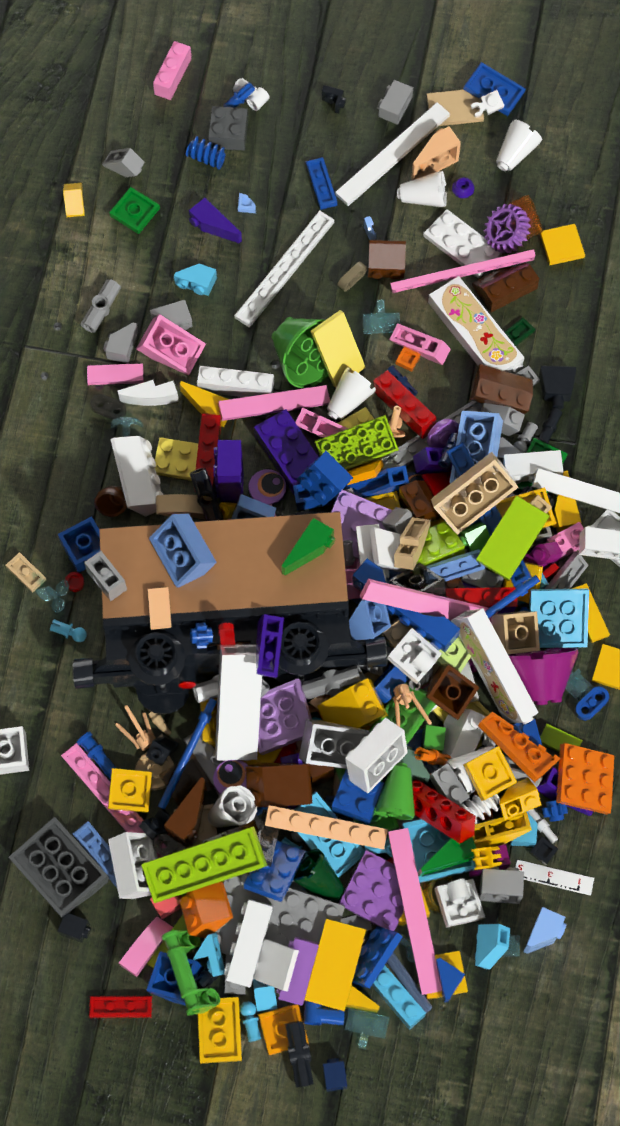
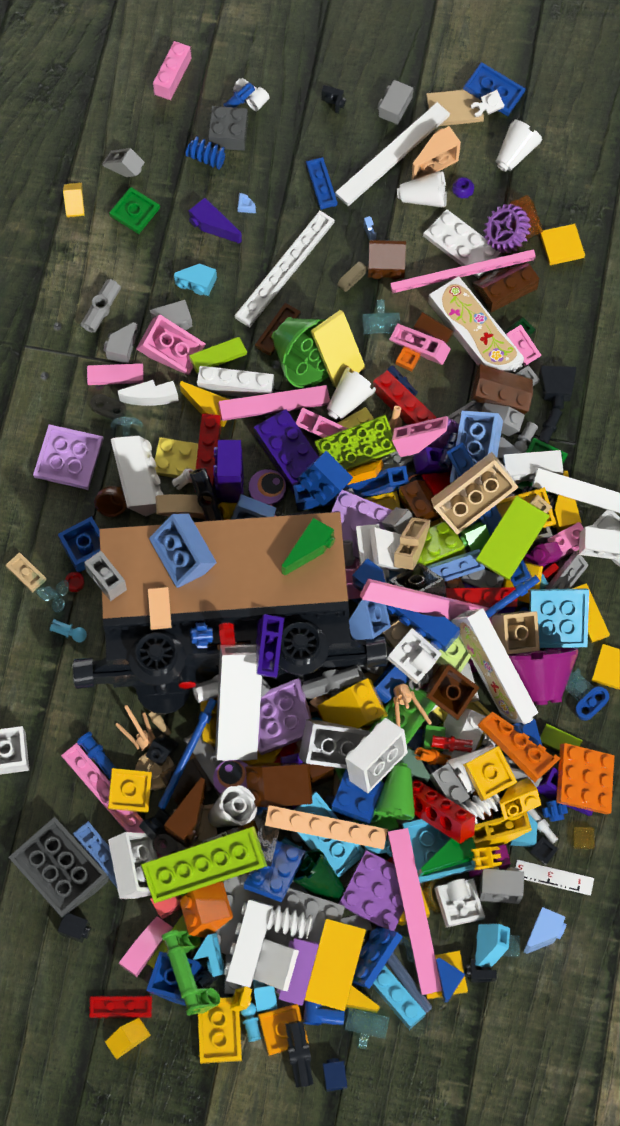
none -> lavender plate [33,424,104,490]
none -> yellow slope [105,1018,151,1060]
none -> white pin [172,468,194,490]
none -> lime tile [189,337,247,373]
none -> yellow plate [230,986,252,1012]
none -> reddish brown plate [255,303,301,356]
none -> white piece [267,905,313,939]
none -> bright pink slope [392,416,448,457]
none -> reddish brown tile [413,312,454,344]
none -> red pin [431,735,473,753]
none -> black bracket [466,958,497,983]
none -> bright pink plate [506,325,541,366]
none -> clear yellow tile [573,827,595,849]

